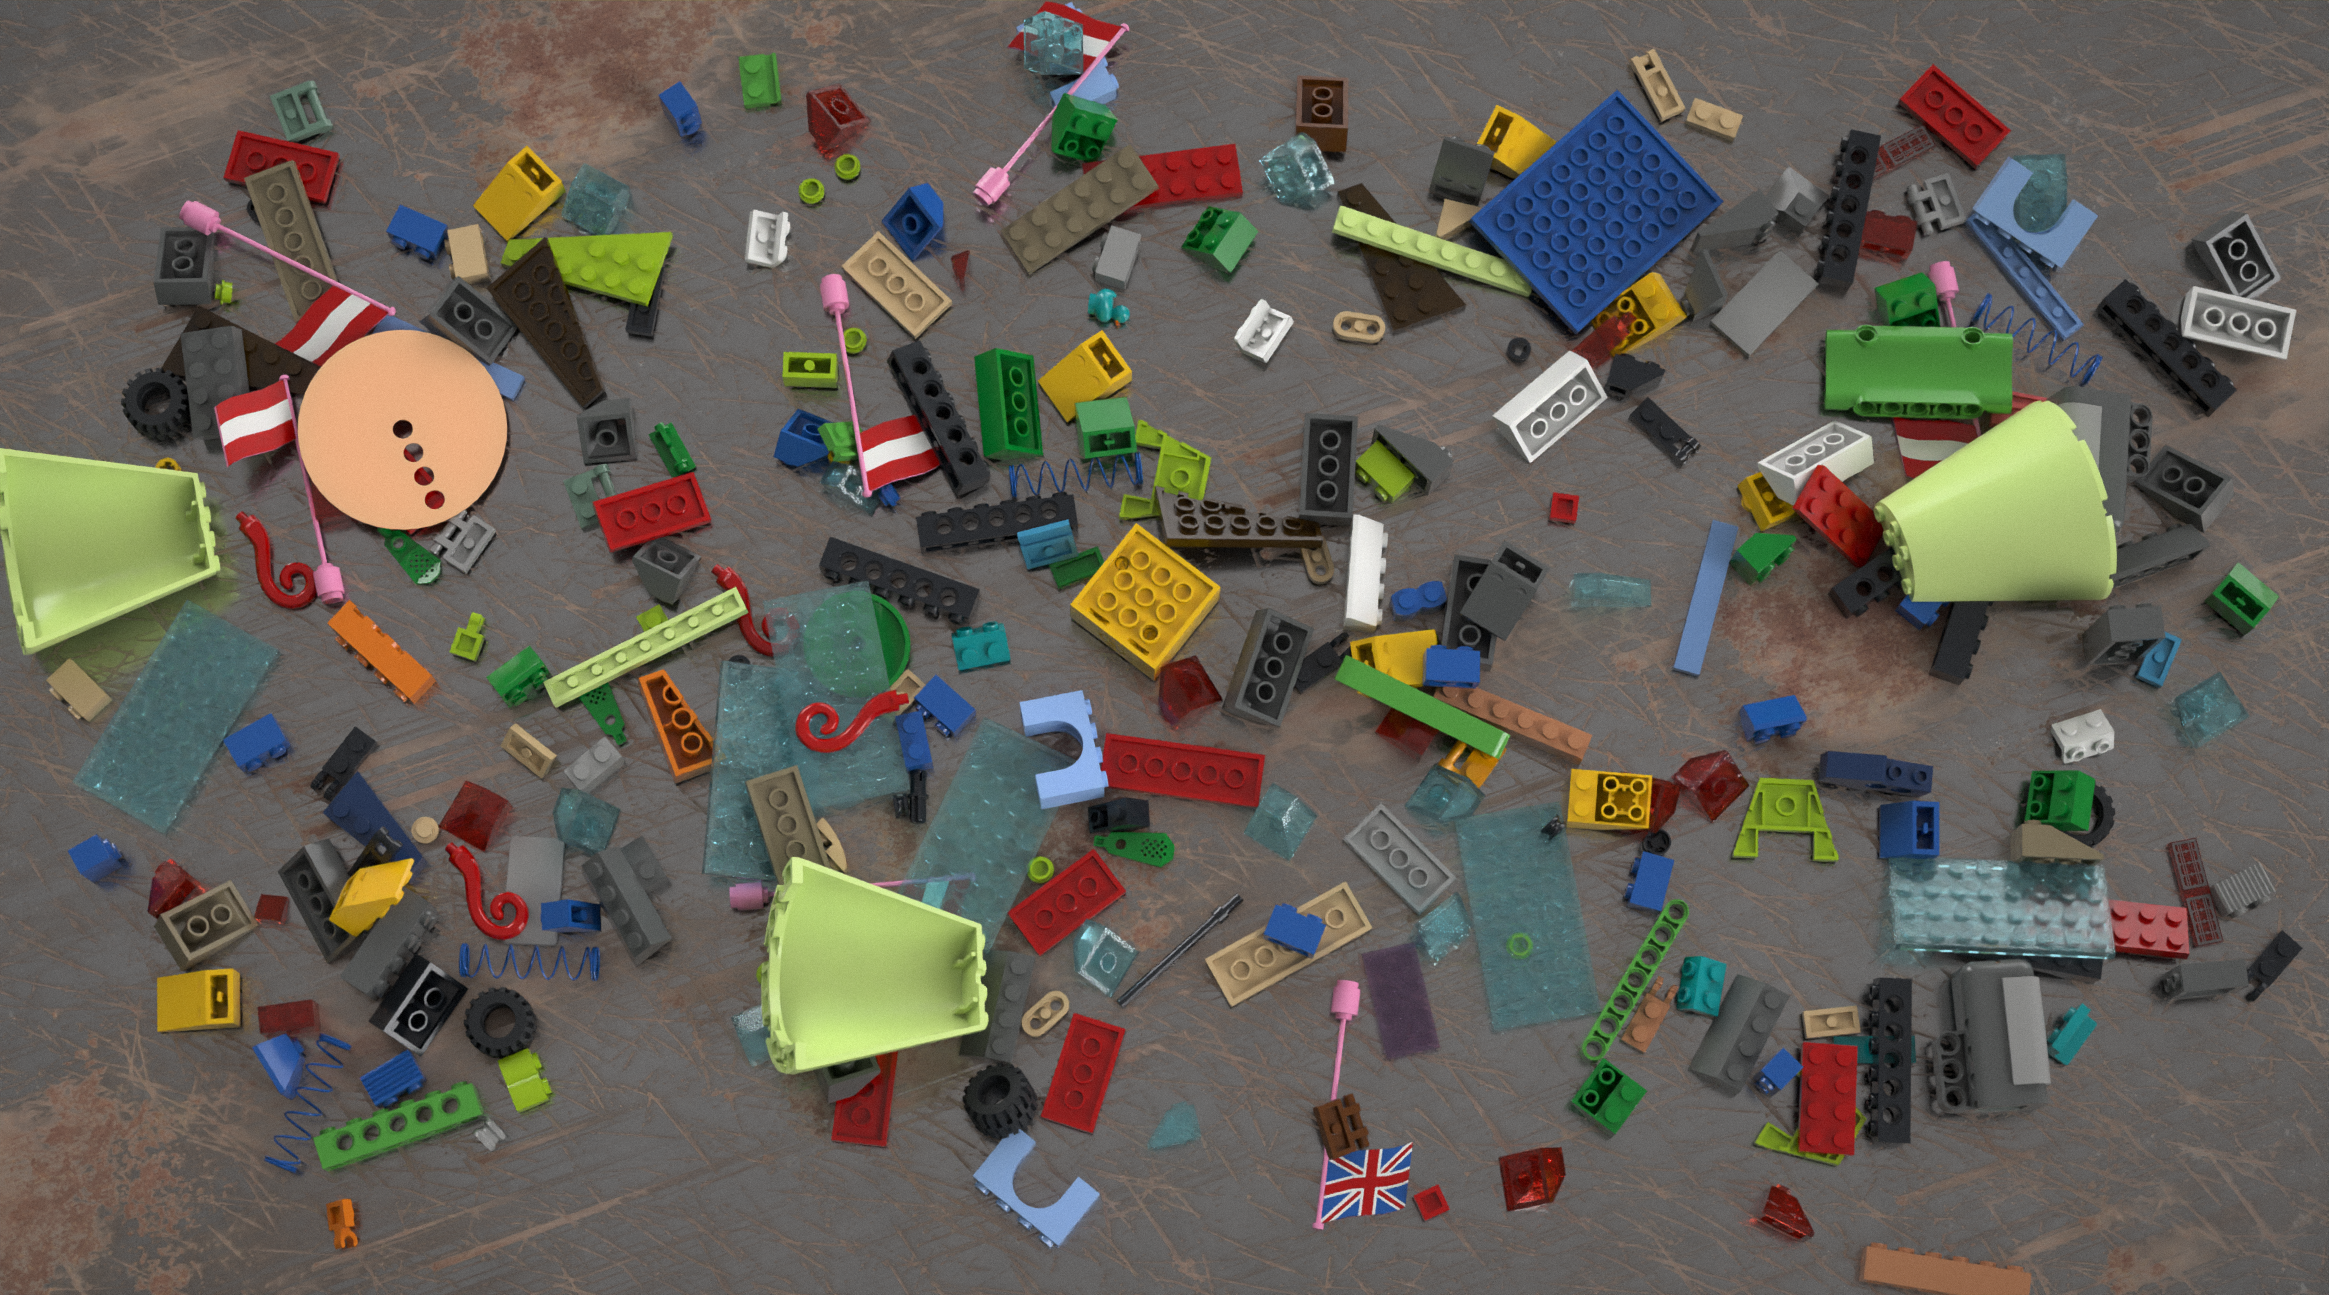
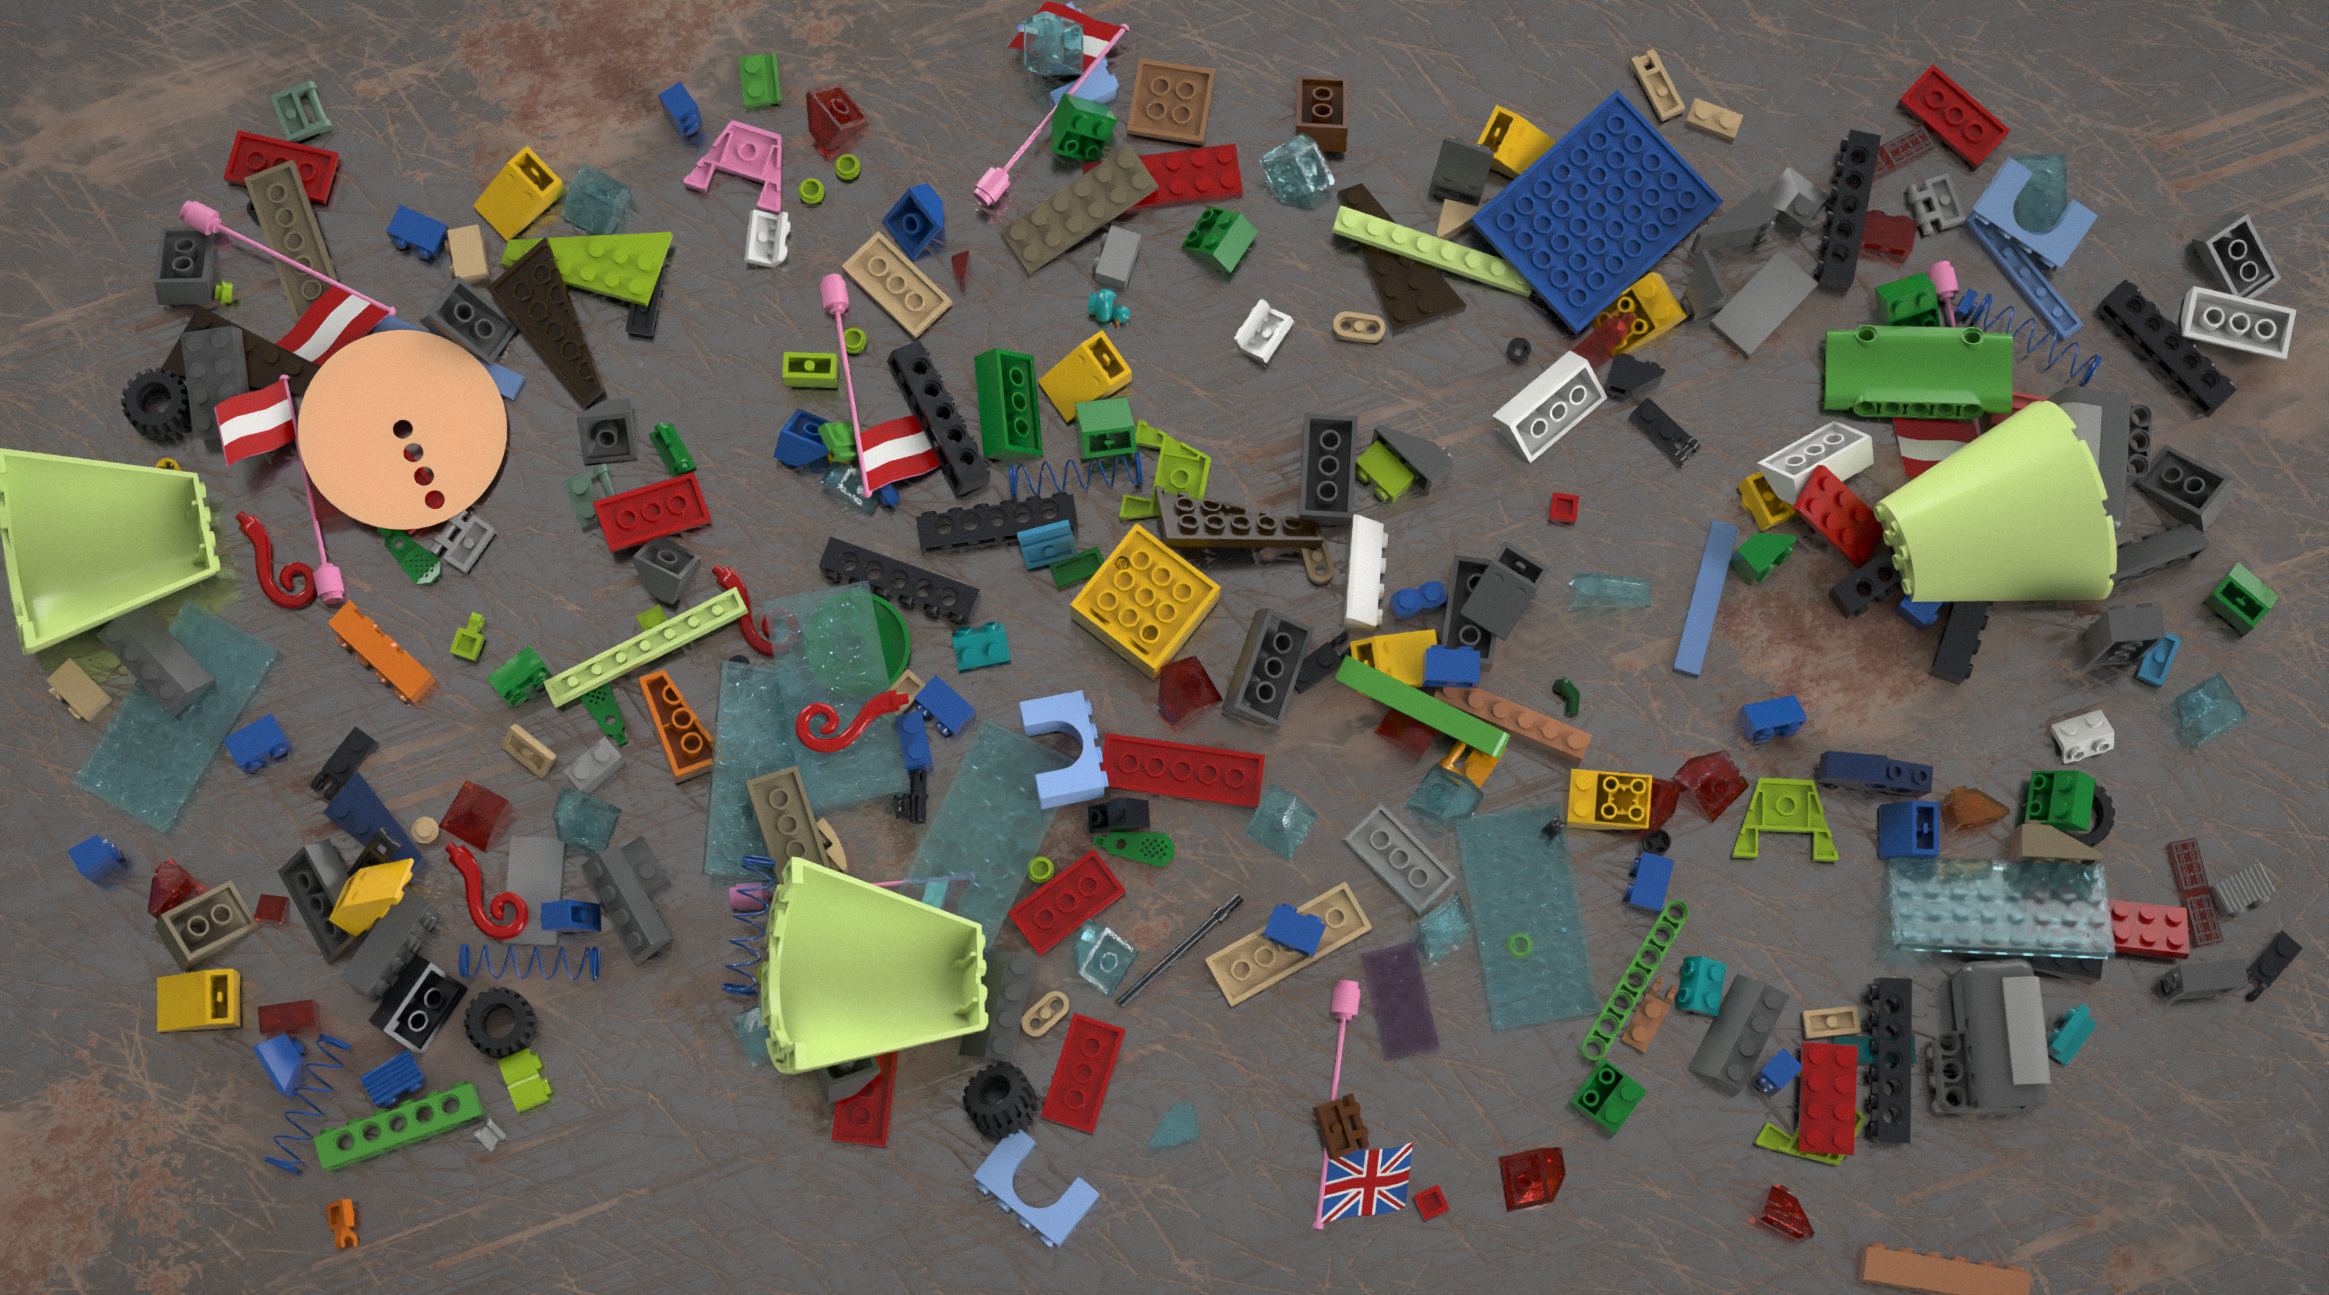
none -> dark grey slope [96,606,215,717]
none -> bright pink wing [683,120,782,215]
none -> blue piece [721,855,776,996]
none -> medium nougat plate [1127,58,1215,145]
none -> dark green arm [1554,677,1580,716]
none -> clear orange slope [1939,786,2010,834]
none -> blue plate [1953,288,1978,322]

